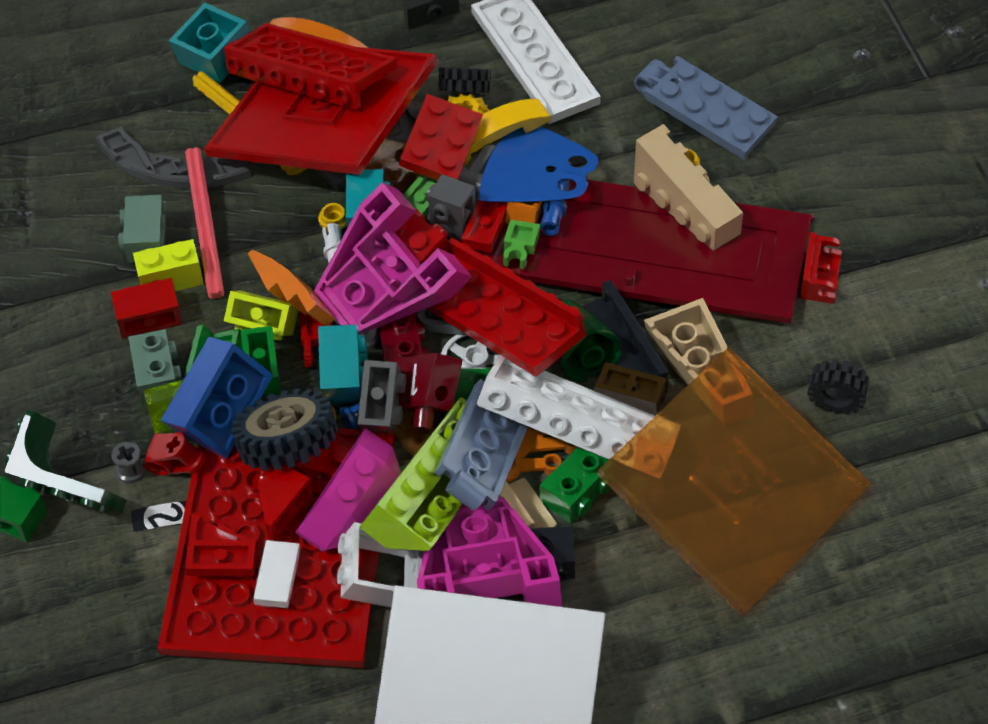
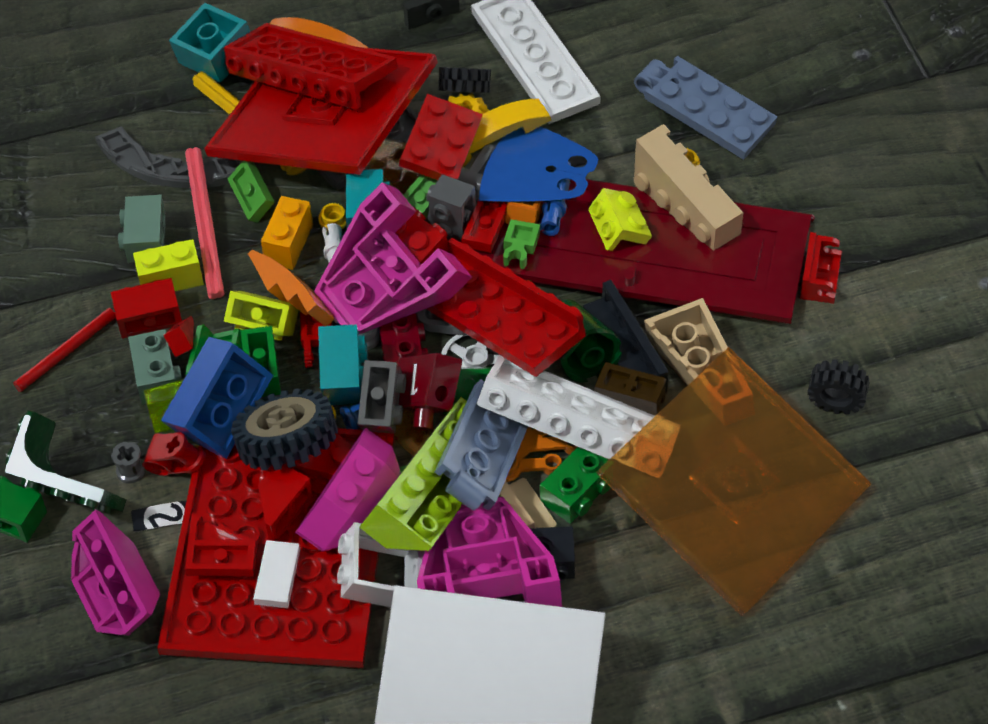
none -> red bar [13,308,116,392]
none -> dark pink wedge [71,510,160,636]
none -> red piece [163,316,194,357]
none -> bright green plate [228,161,275,223]
none -> light orange brick [261,196,313,270]
none -> neon yellow bracket [589,188,652,251]

